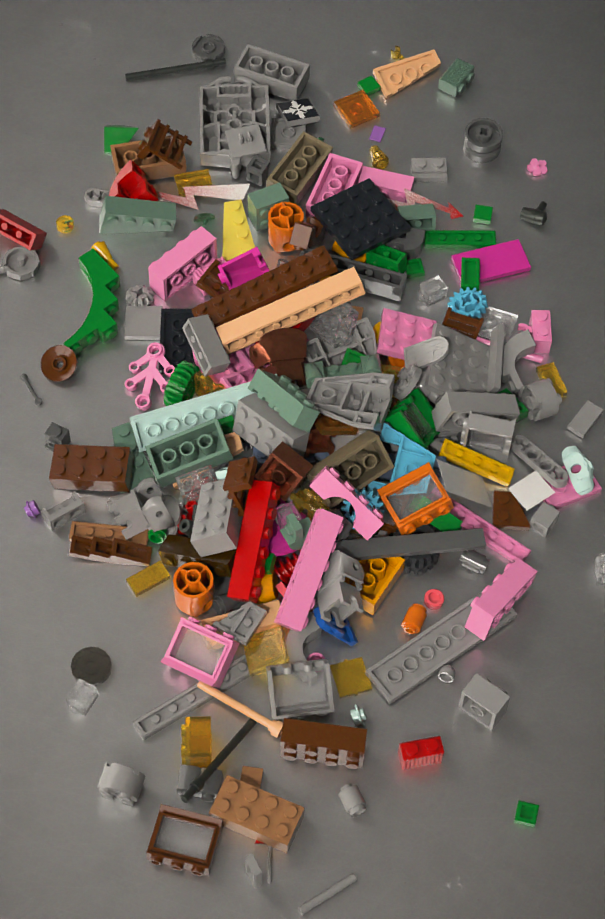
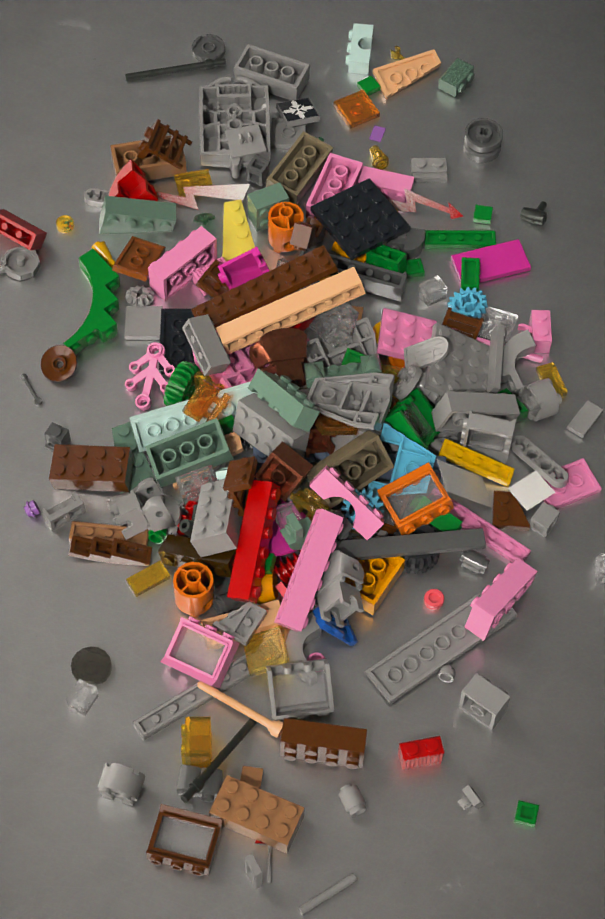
green slope [104,125,139,154] -> none
clear yellow piece [330,657,372,698] -> none
light aqua plate [350,704,367,727] -> none
sand green brick [398,204,436,231] -> none
orange brick [401,604,427,634] -> none
bright pink plant [527,158,548,176] -> none
light aqua piece [562,446,594,496] -> none
none -> dark orange tile [112,236,166,282]
none -> clear orange plate [182,379,231,422]
none -> light aqua arch [346,23,373,74]
none -> light grey tile [458,785,485,810]

